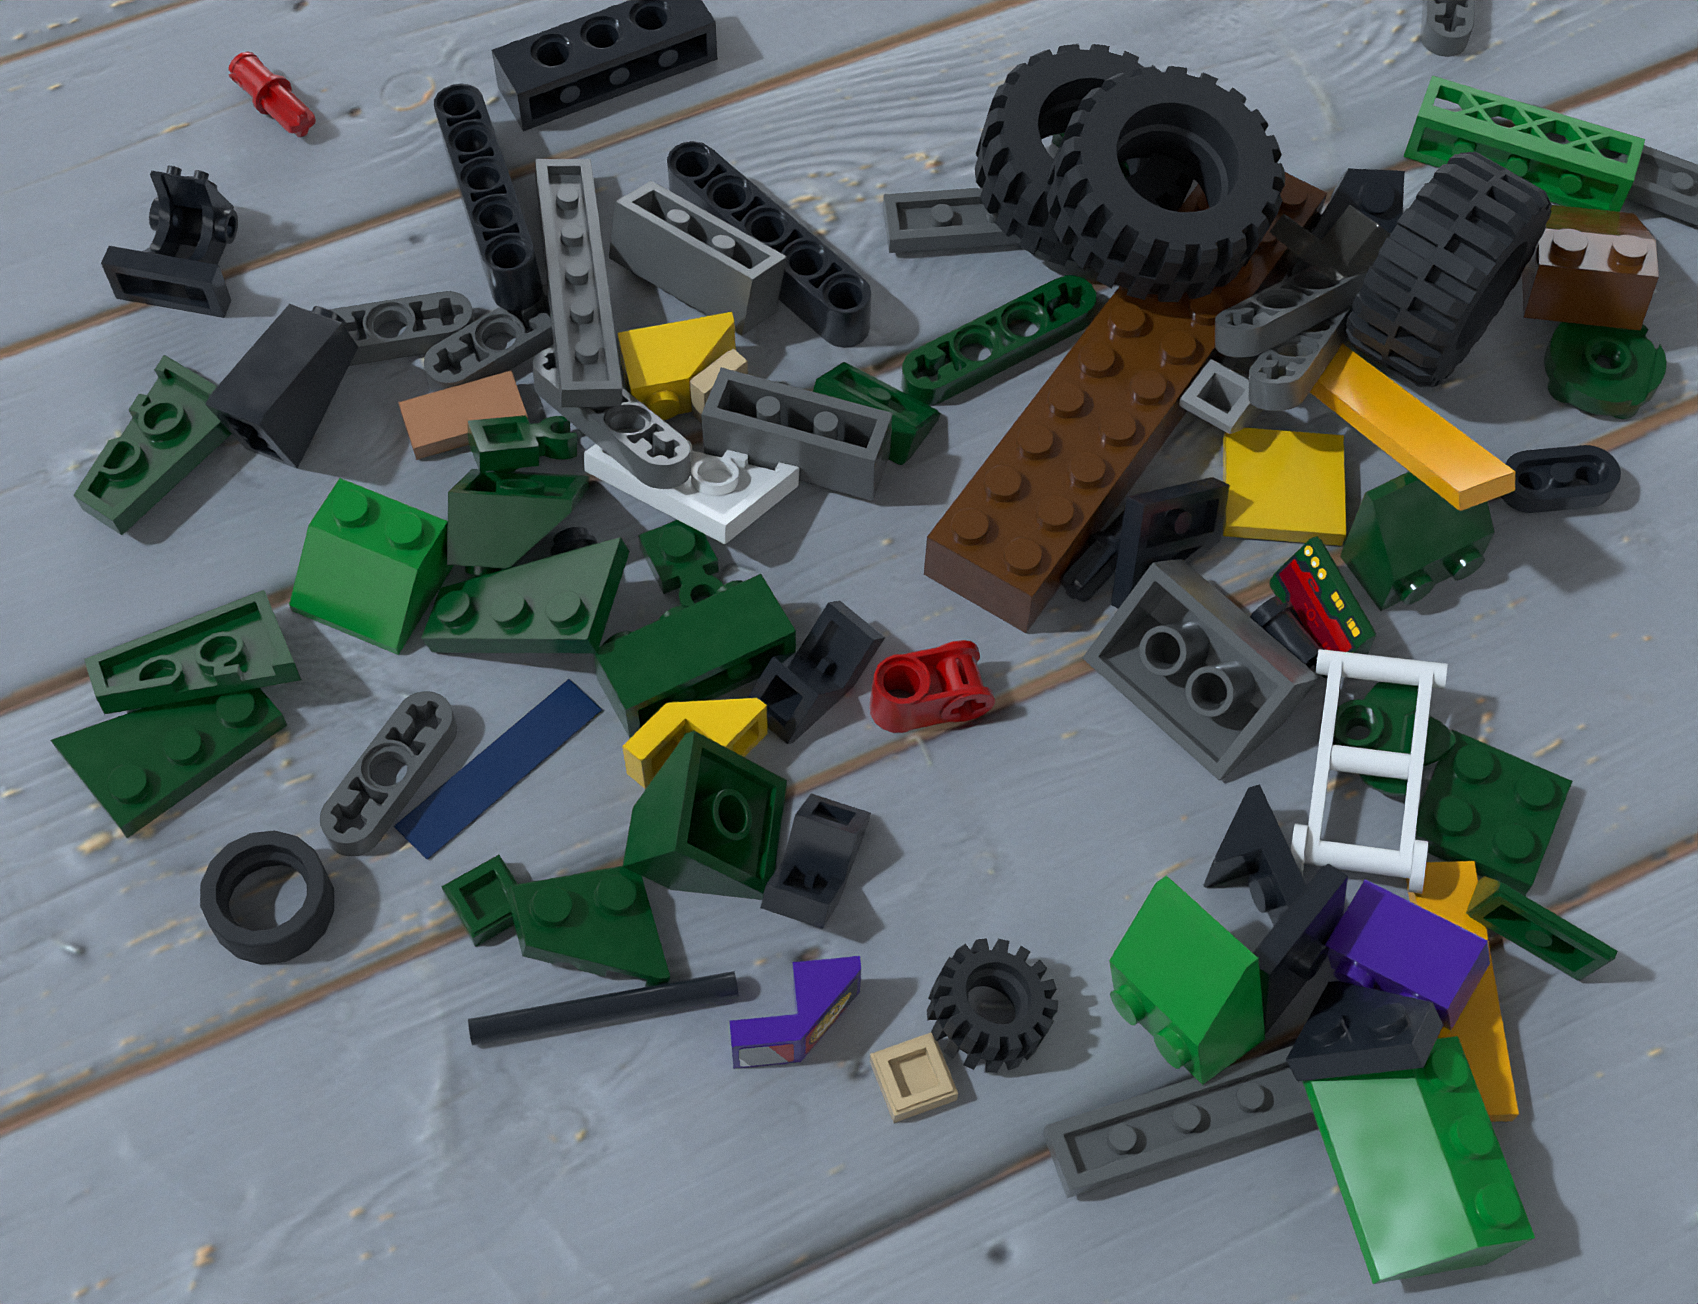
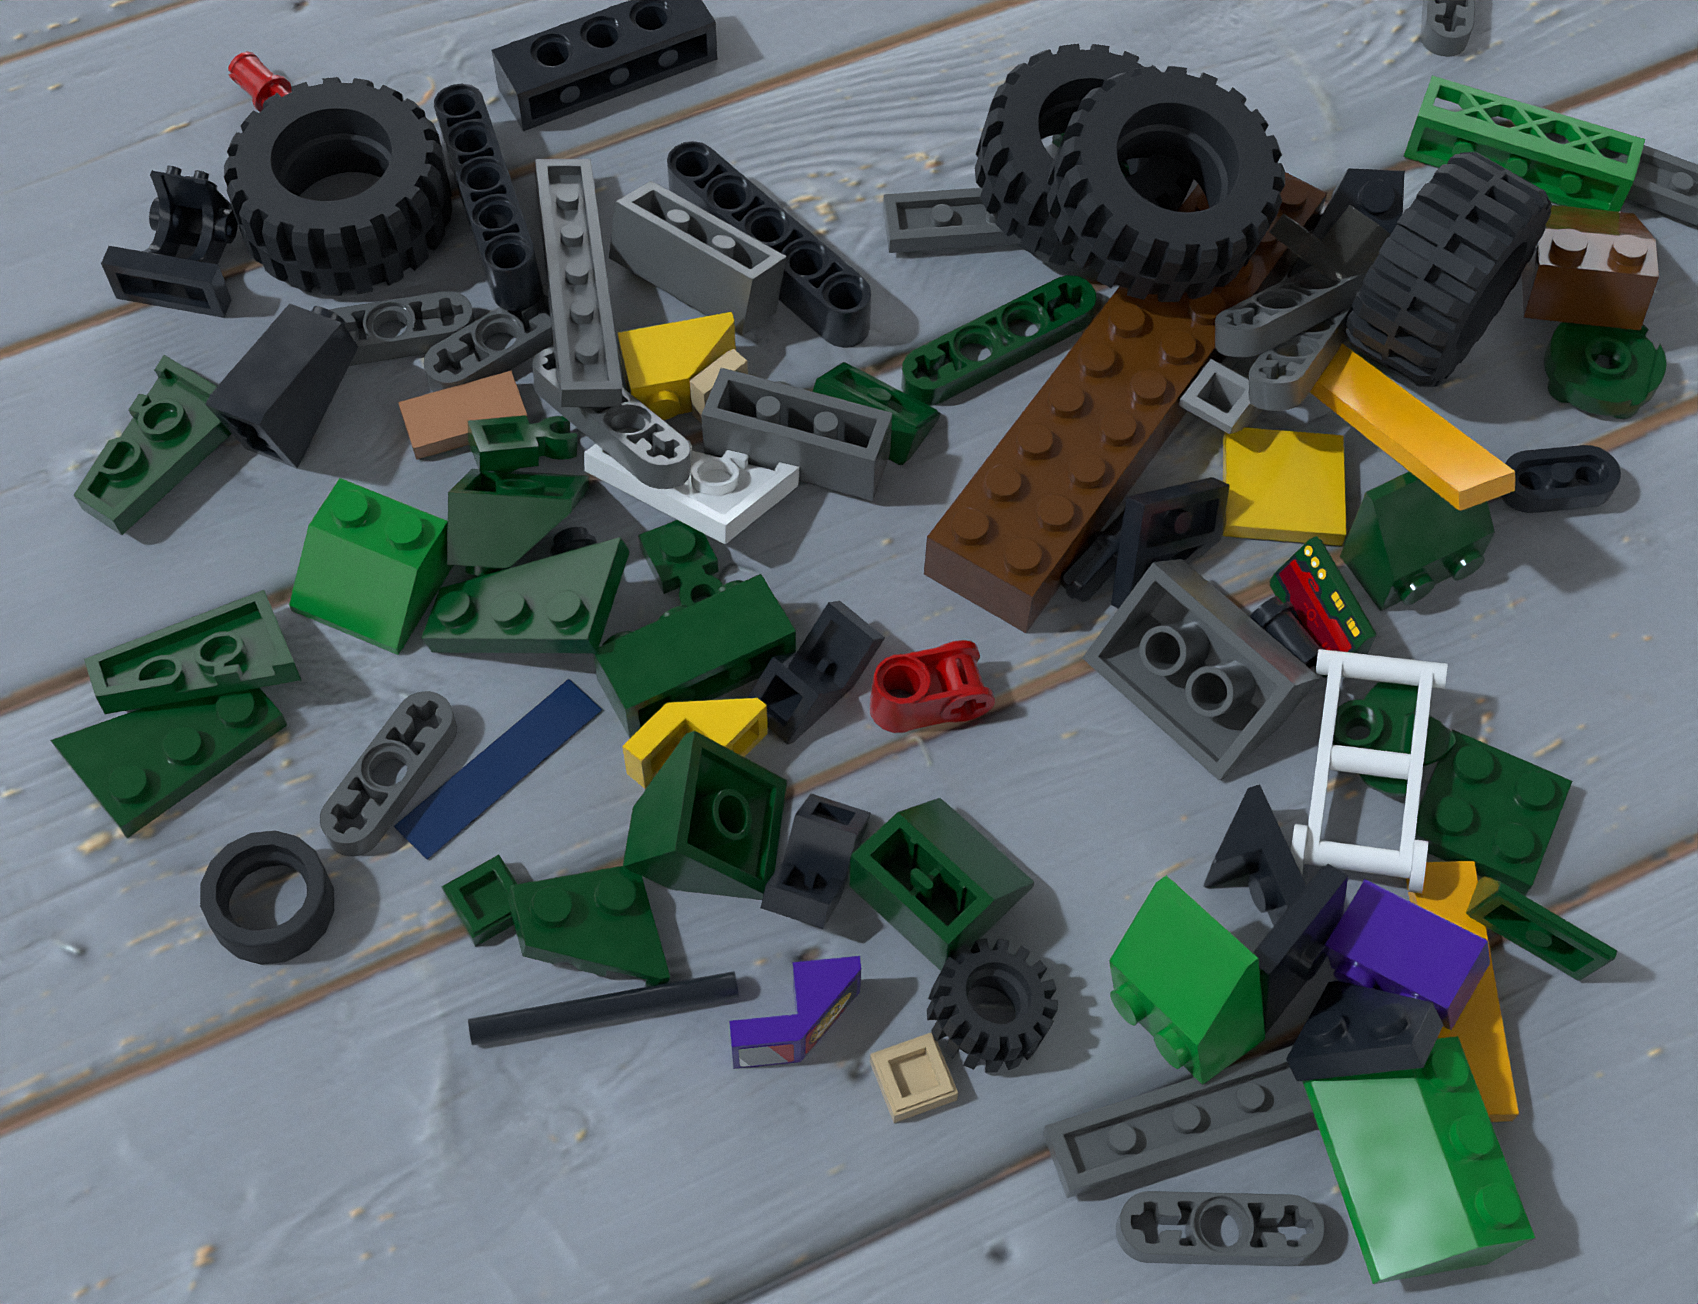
none -> black tyre [224,77,452,296]
none -> dark green slope [849,798,1034,971]
none -> dark grey beam [1116,1191,1325,1266]

